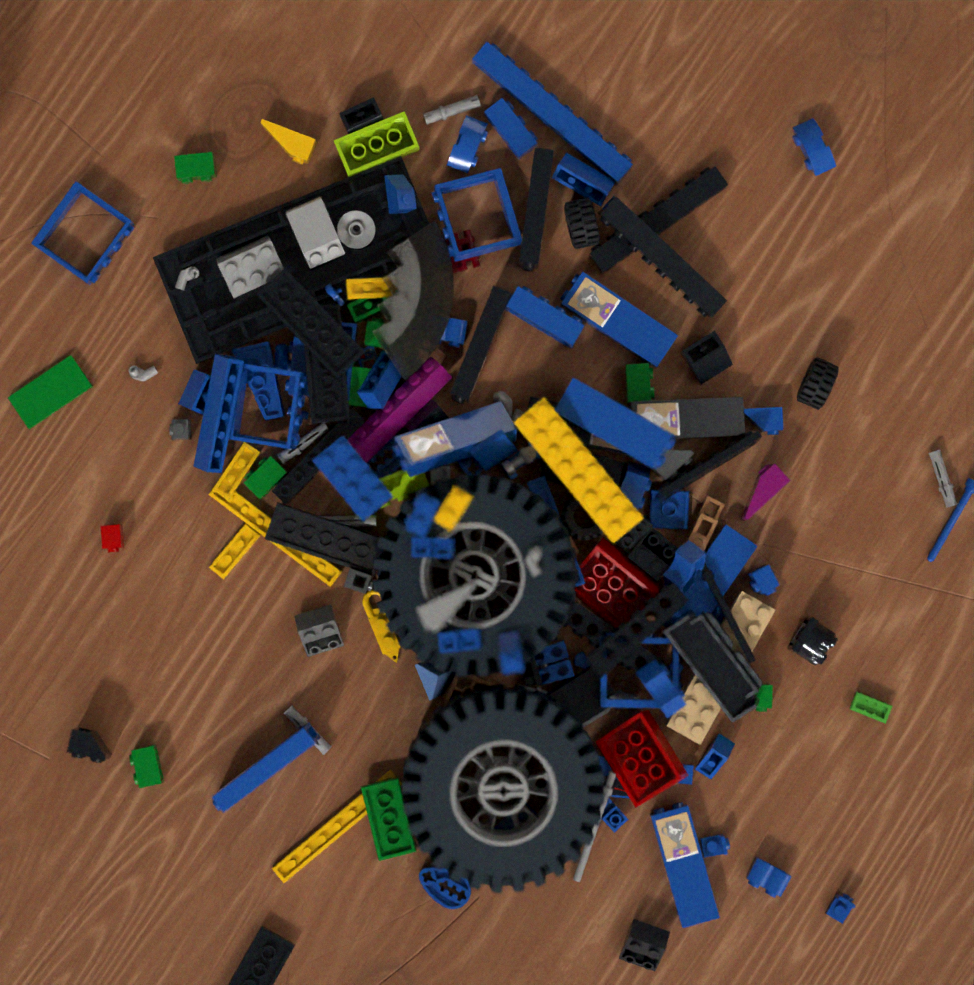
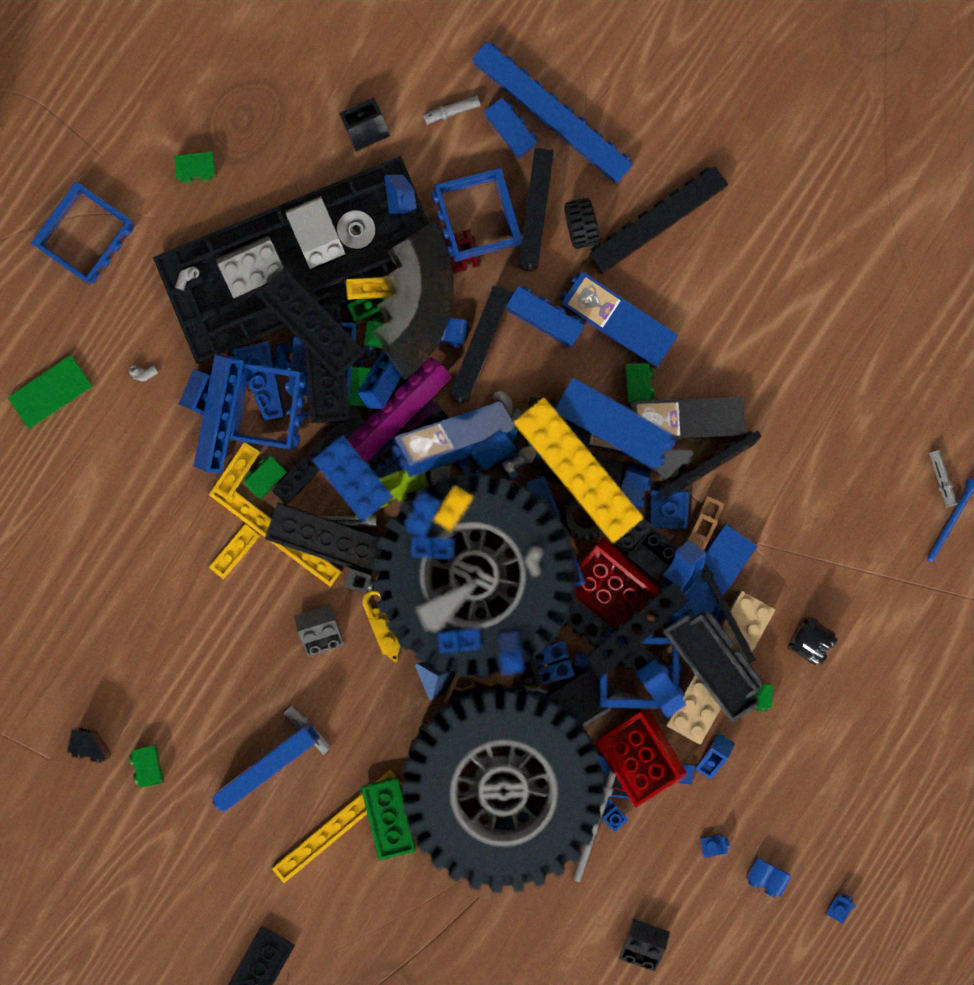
red brick [100,524,124,553] -> none
dark grey brick [169,419,191,440] -> none
yellow slope [261,119,317,165] -> none
light grey pin [276,423,330,464] -> none
blue piece [325,284,344,306] -> none
lime slope [333,111,420,177] -> none
blue piece [419,866,471,909] -> none
blue brick [447,115,488,173] -> none
blue brick [551,153,616,206] -> none
black brick [598,196,727,318] -> none
blue brick [650,802,720,928] -> none
black slope [680,331,733,385] -> none
magenta slope [741,463,791,521] -> none
blue slope [744,407,784,435] -> none
blue brick [748,565,780,596] -> none
blue brick [792,118,836,176] -> none
black tyre [797,357,839,410] -> none
bright green plate [849,691,892,724] -> none

